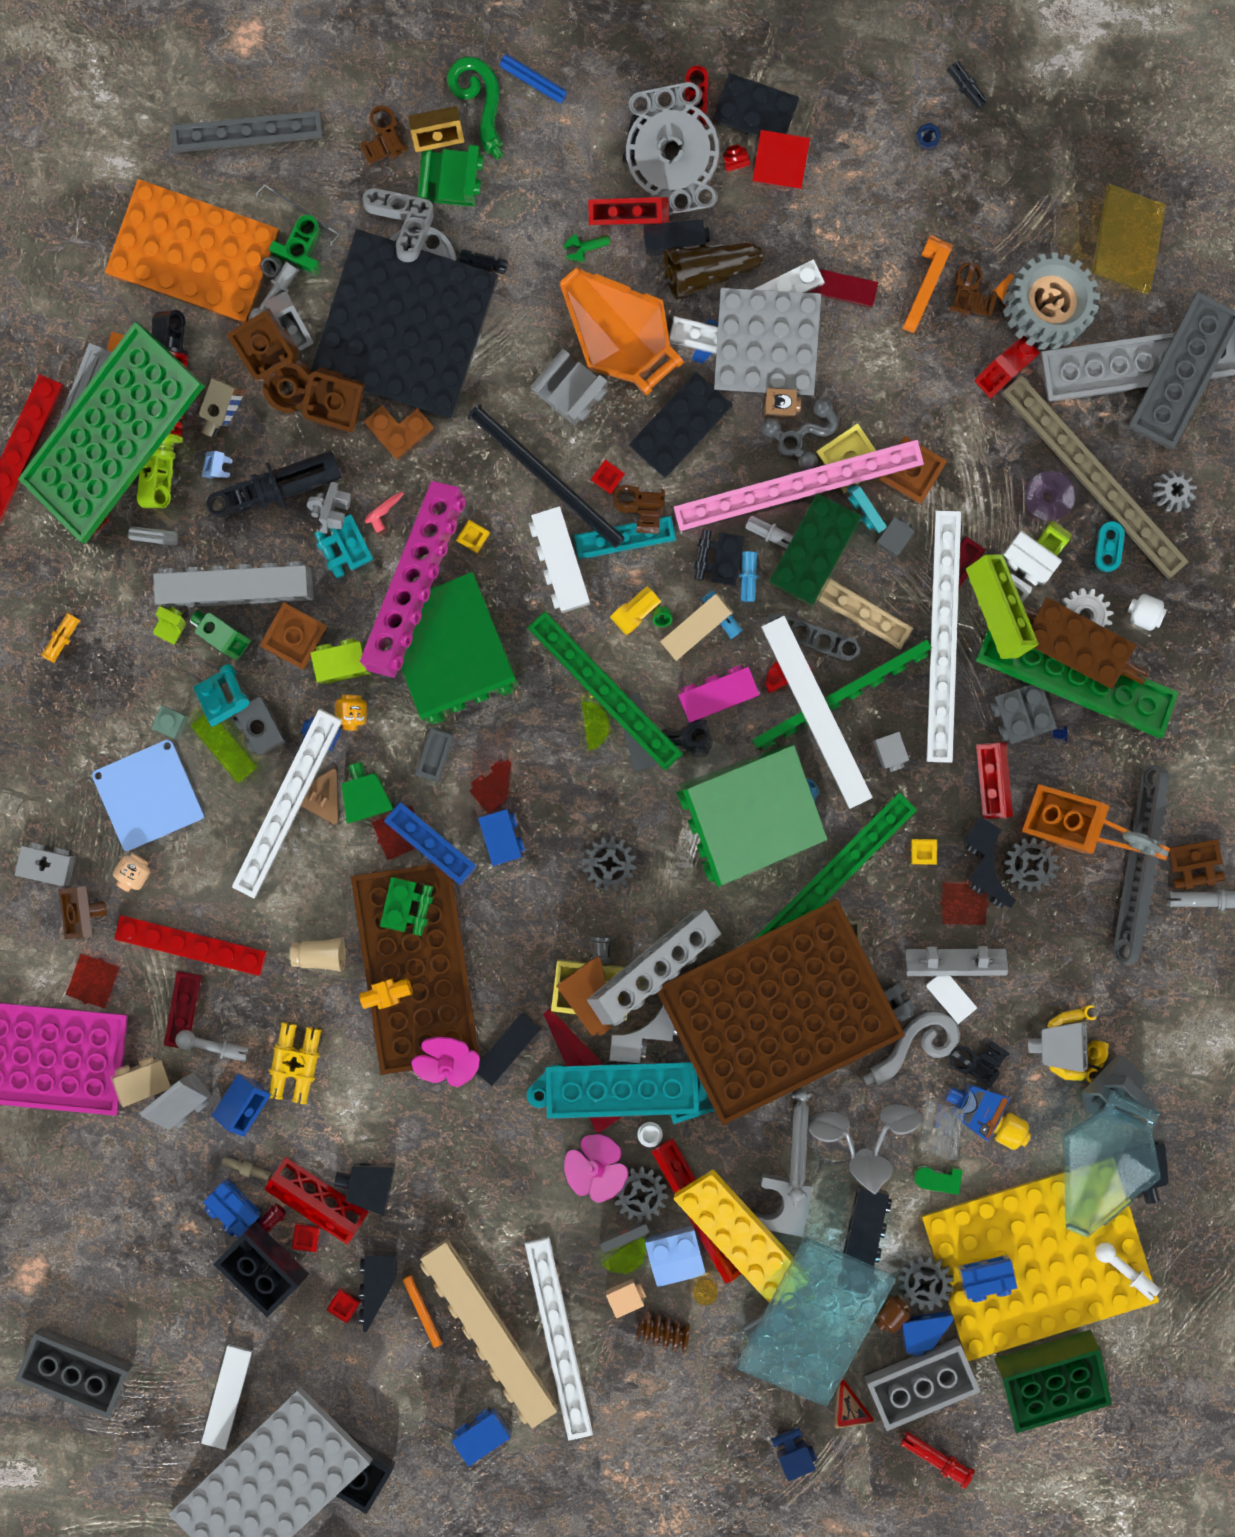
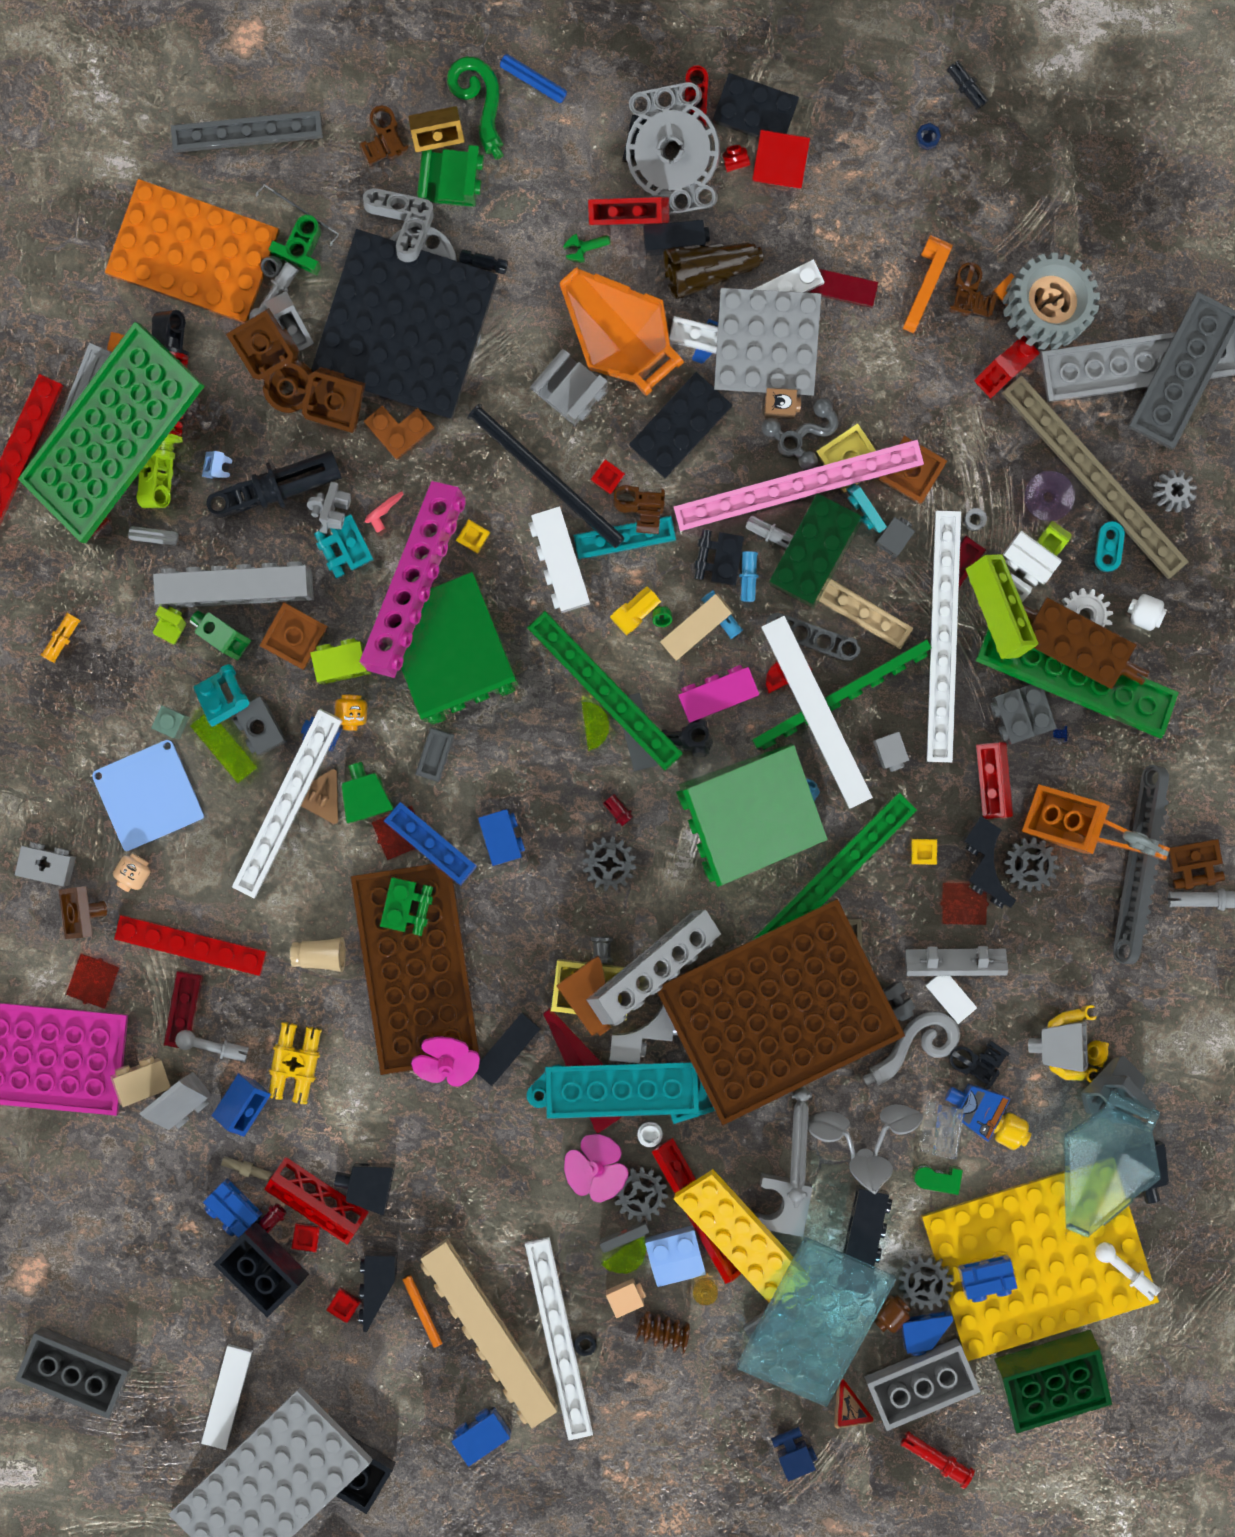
dark tan torso [199,378,246,438] -> none
light orange axle [359,978,412,1009] -> none
clear red slope [469,759,512,814] -> none
clear yellow piece [1091,184,1166,294] -> none
none -> black axle [574,1332,597,1357]
none -> dark red pin [603,794,633,826]
none -> light grey axle [963,508,987,531]

